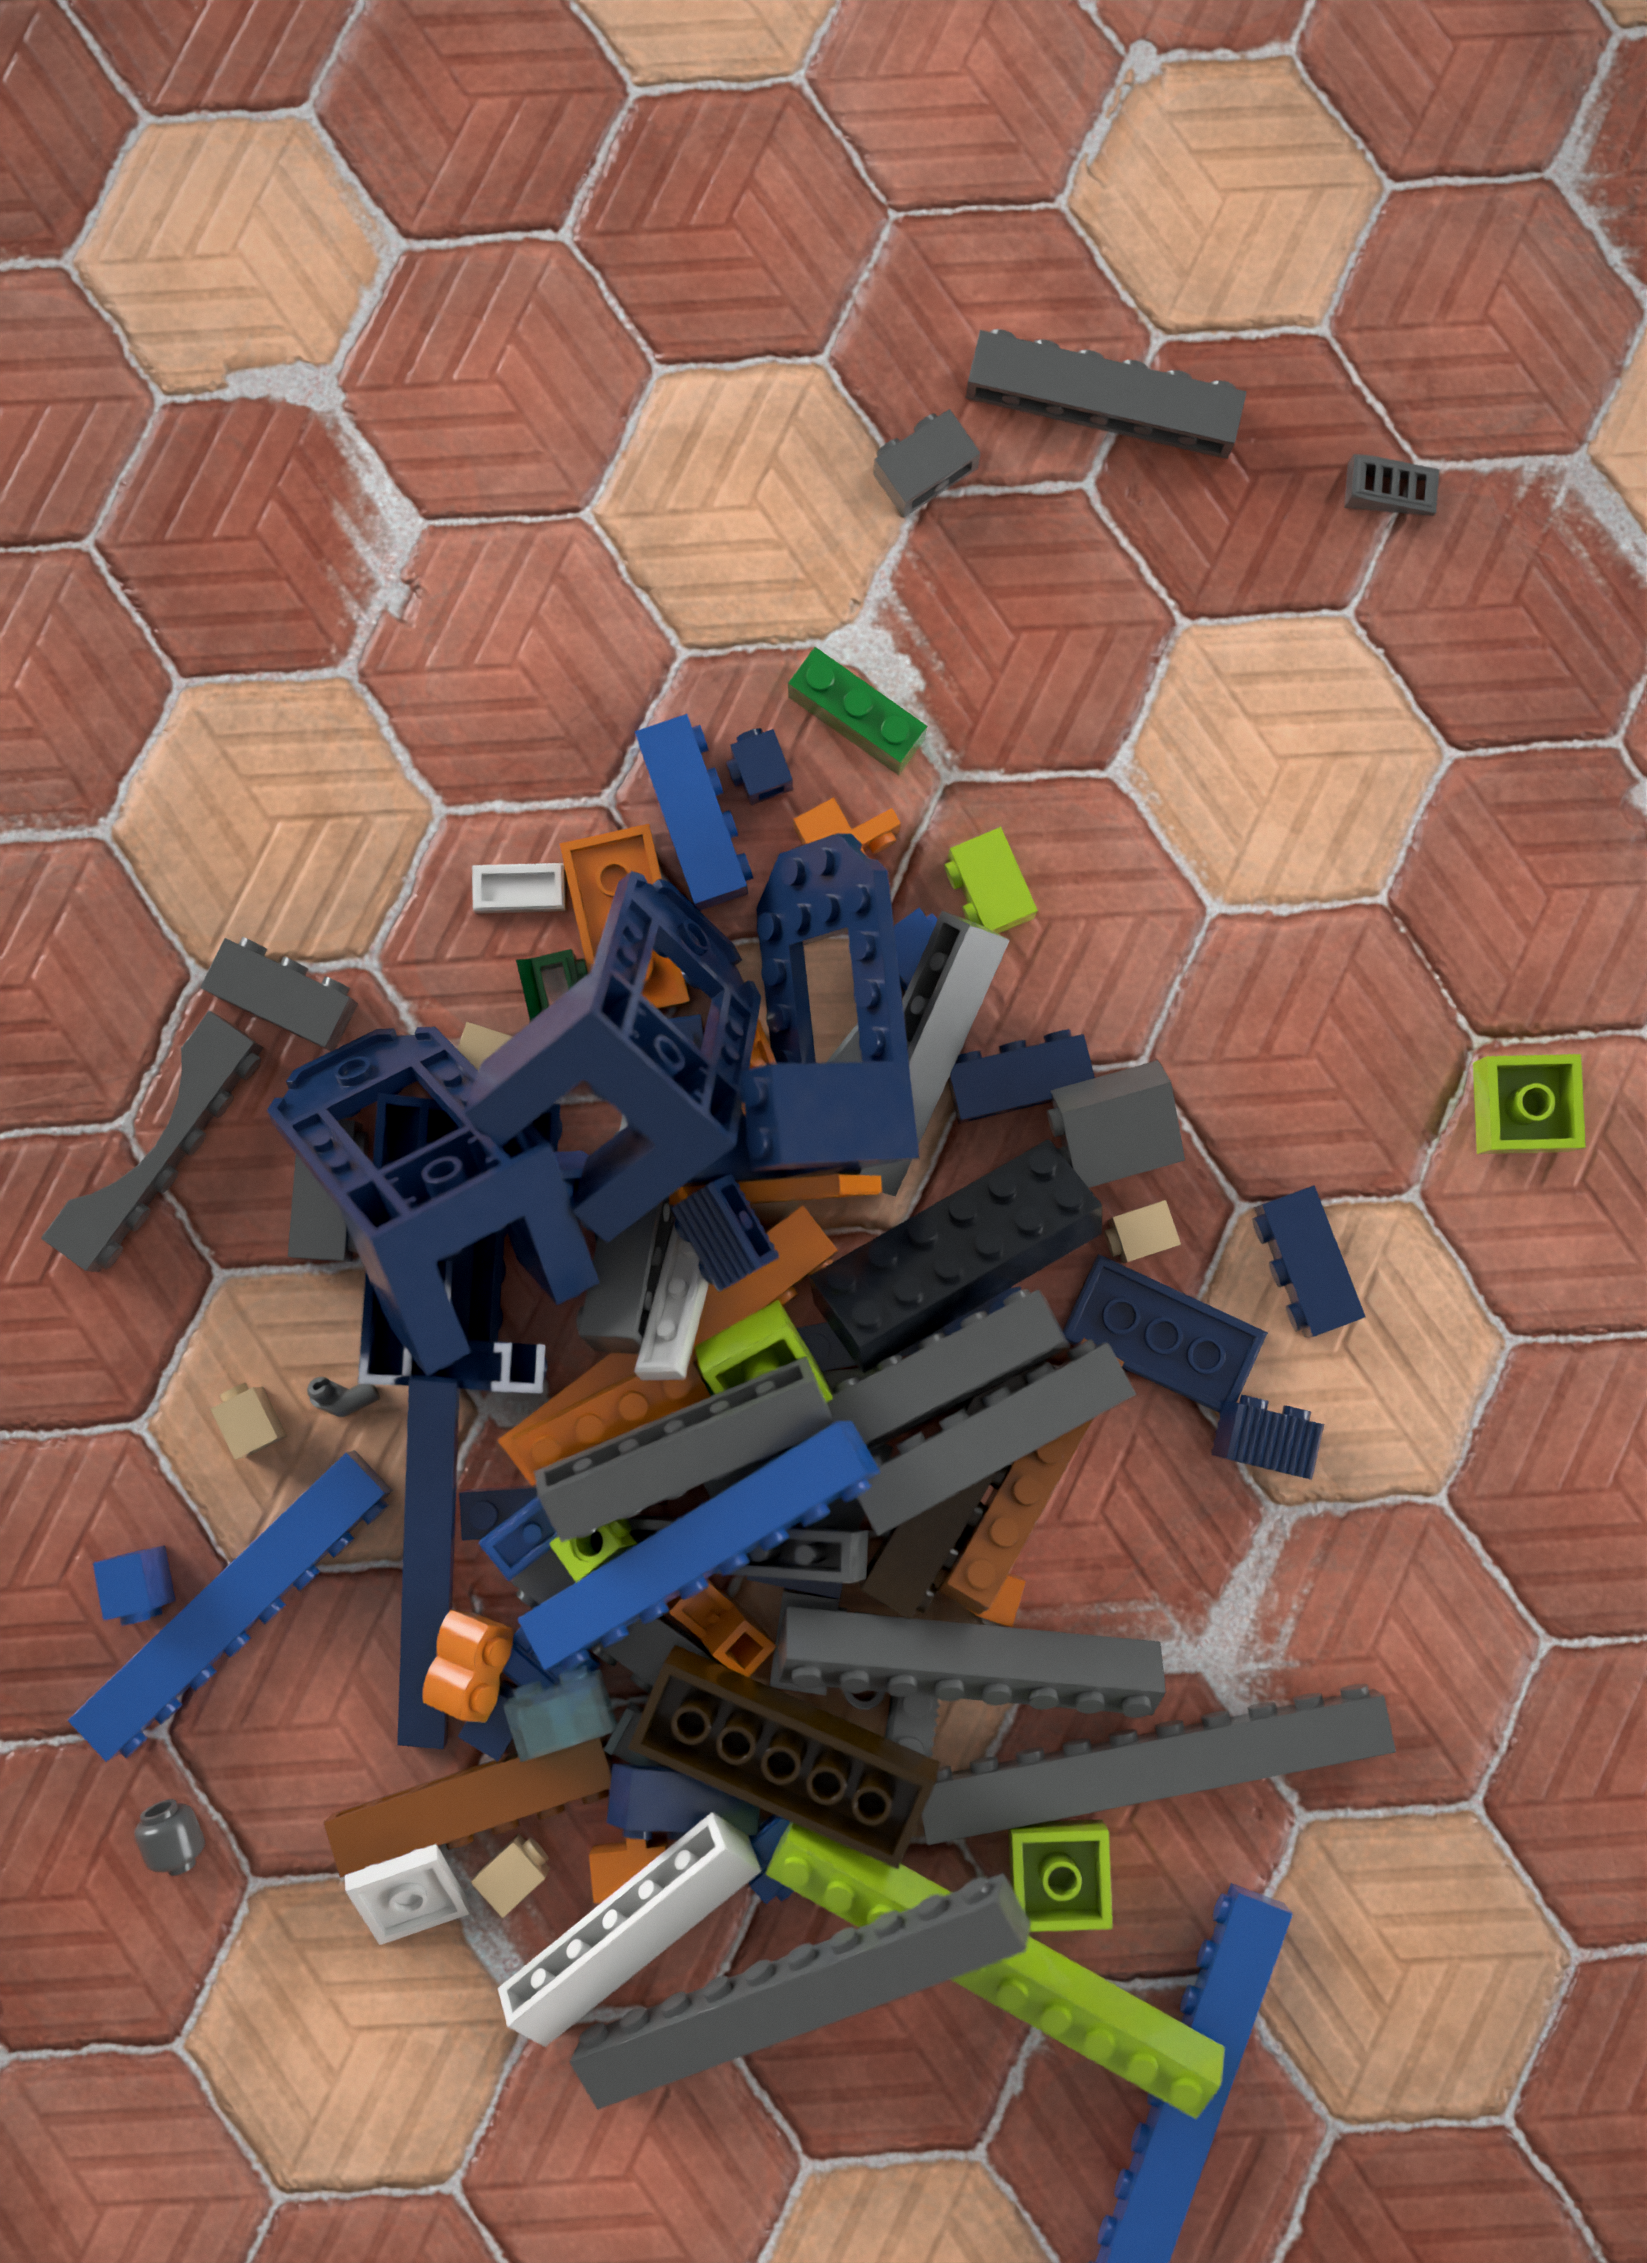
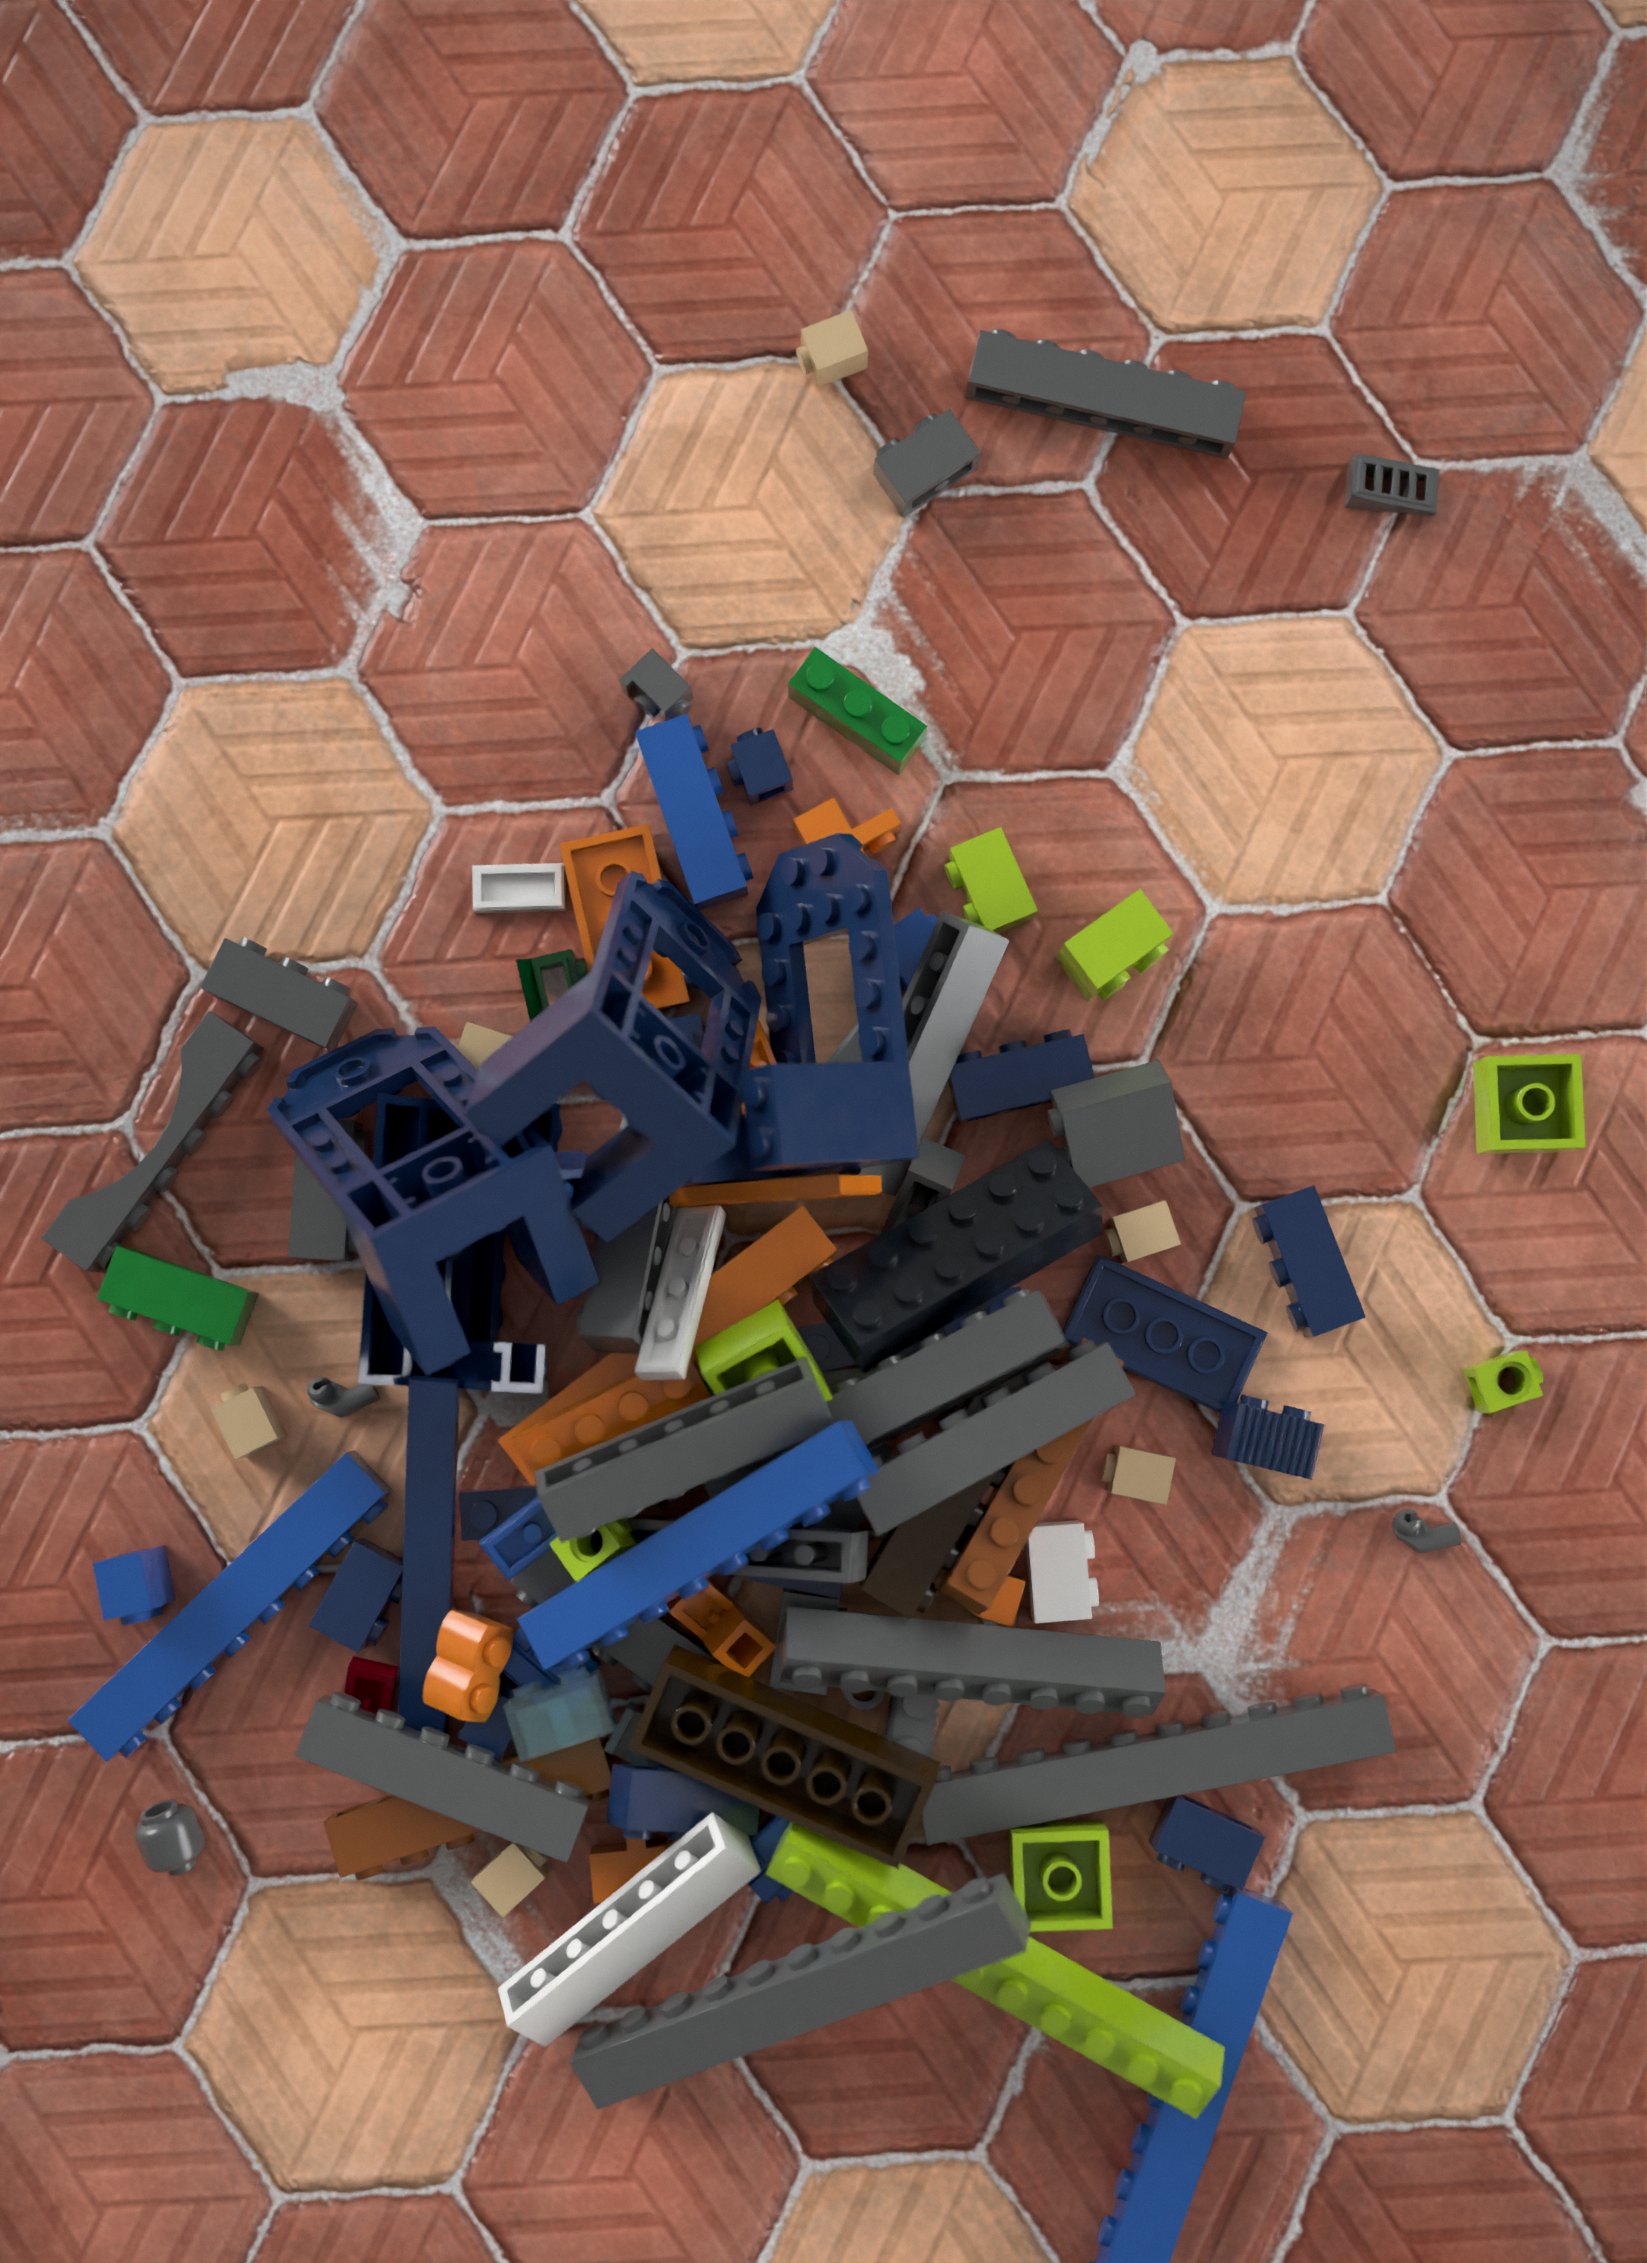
white plate [344,1844,470,1945] -> none
dark blue brick [670,1174,779,1293] -> none
none -> green brick [97,1246,259,1351]
none -> dark grey brick [295,1692,592,1863]
none -> dark blue brick [308,1537,403,1653]
none -> dark red bracket [344,1656,399,1714]
none -> dark grey brick [619,648,693,721]
none -> tan brick [796,310,868,388]
none -> dark grey slope [880,1137,965,1235]
none -> white brick [1025,1520,1099,1623]
none -> lime brick [1055,889,1174,1002]
none -> tan brick [1101,1445,1176,1505]
none -> dark blue brick [1148,1795,1265,1891]
none -> dark grey arm [1392,1509,1461,1553]
none -> lime brick [1462,1350,1544,1414]

